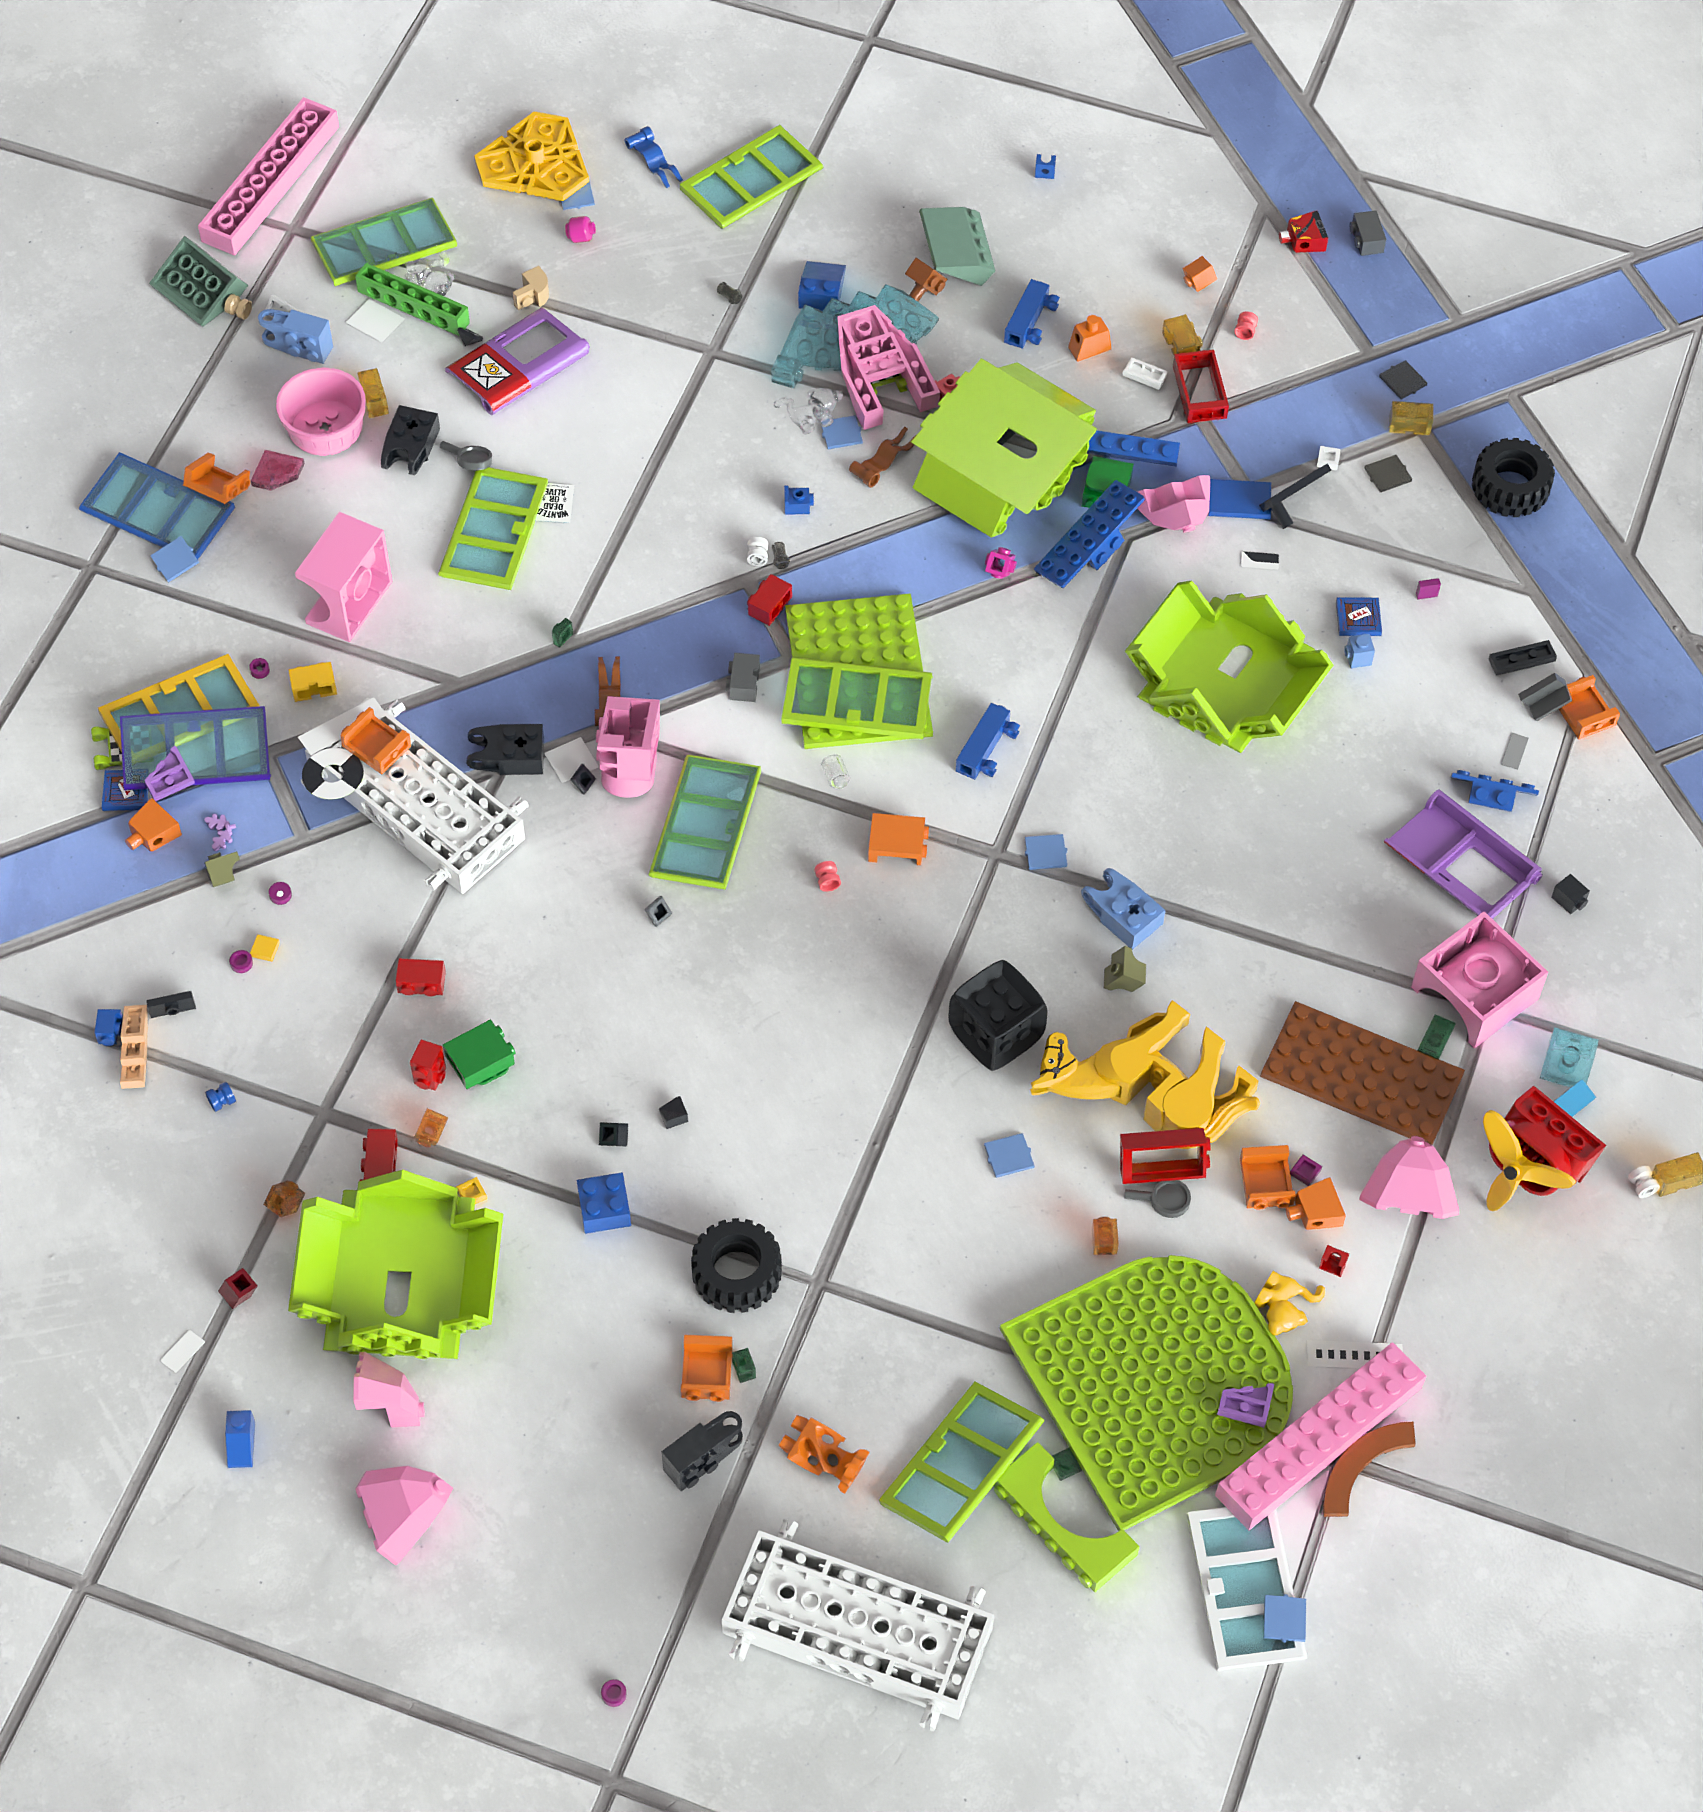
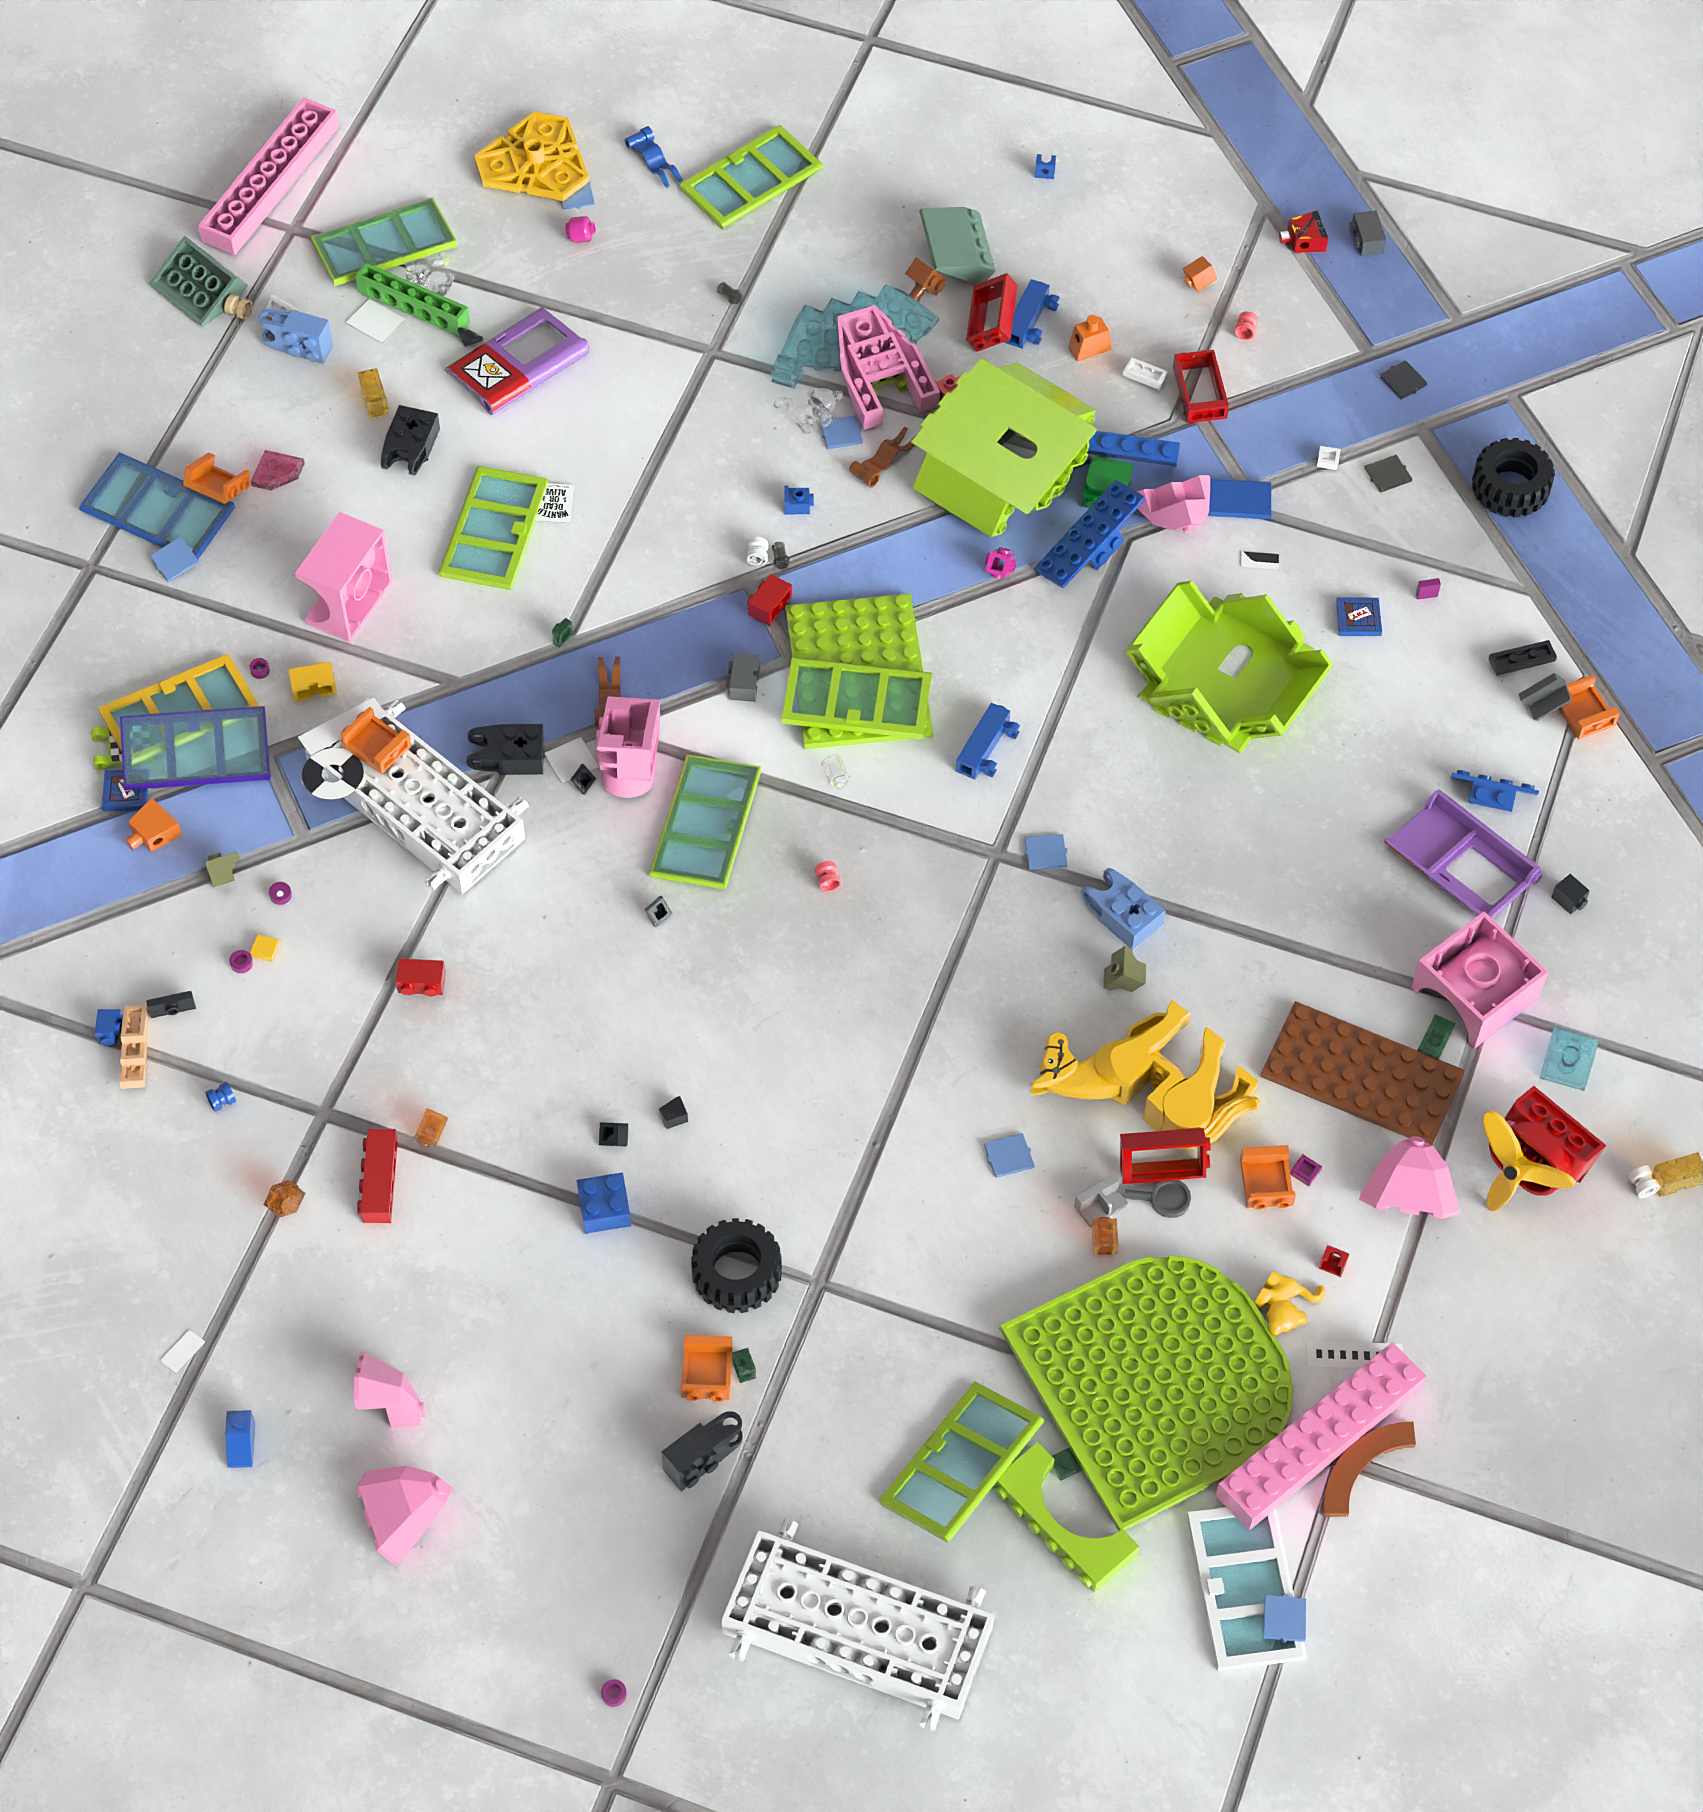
medium lavender wing [144,746,195,801] -> none
lavender animal [204,814,236,851] -> none
dark red brick [218,1268,258,1309] -> none
bright pink piece [276,368,365,456] -> none
lime panel [288,1170,503,1359] -> none
red brick [410,1039,446,1091] -> none
dark grey piece [440,441,492,470] -> none
green brick [442,1019,516,1090] -> none
yellow tile [456,1177,487,1204] -> none
tan brick [513,266,549,310] -> none
orange hips [779,1415,870,1494] -> none
blue slope [798,261,846,313] -> none
orange panel [868,813,929,865] -> none
black piece [948,960,1048,1071] -> none
clear yellow brick [1162,314,1203,357] -> none
medium lavender wing [1217,1383,1274,1428] -> none
black piece [1259,463,1331,529] -> none
orange torso [1286,1177,1346,1230] -> none
medium blue brick [1344,634,1375,668] -> none
clear yellow brick [1389,401,1433,435] -> none
light grey sticker [1501,733,1529,770] -> none
dark azure slope [1553,1080,1596,1117] -> none
none -> red window [966,273,1018,352]
none -> light grey panel [1074,1174,1128,1227]

